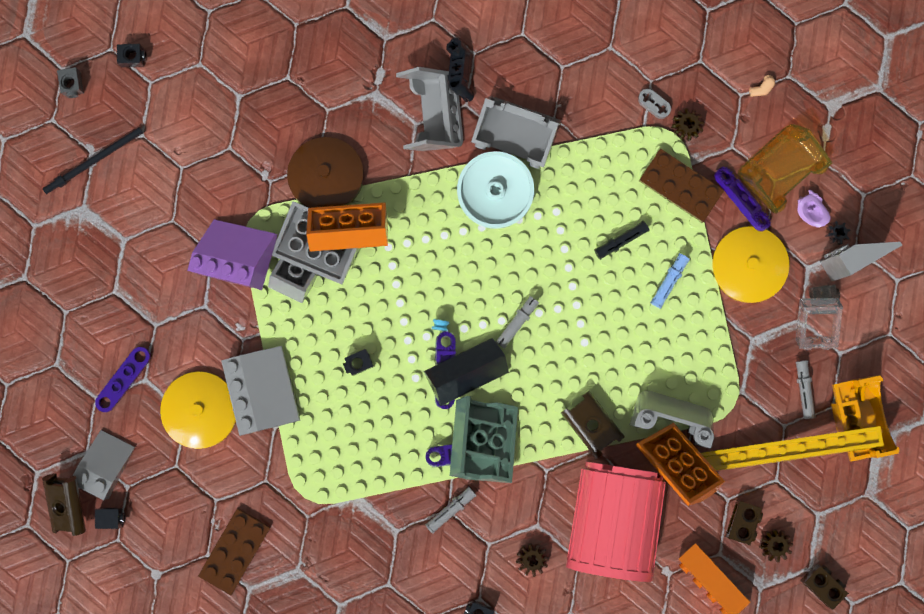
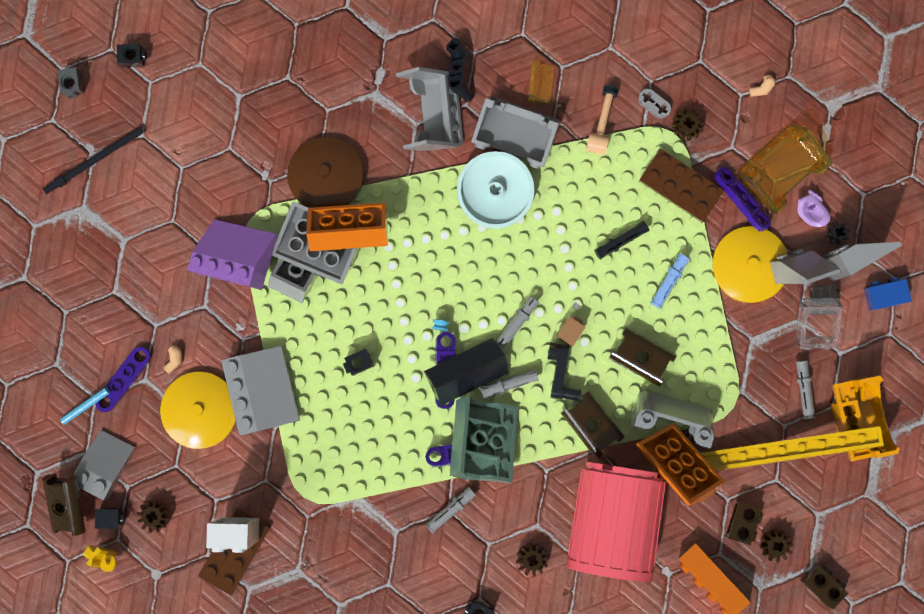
none -> medium azure bar [60,387,110,425]
none -> yellow hips [83,545,118,572]
none -> dark brown gear [137,500,170,533]
none -> light nougat arm [163,345,182,374]
none -> white brick [206,517,259,553]
none -> light grey pin [480,369,539,398]
none -> clear yellow panel [528,60,554,104]
none -> black beam [547,342,581,401]
none -> medium nougat brick [556,316,586,347]
none -> light nougat piece [586,85,619,155]
none -> dark brown piece [608,327,677,387]
none -> light grey slope [770,248,841,284]
none -> blue brick [864,277,912,311]

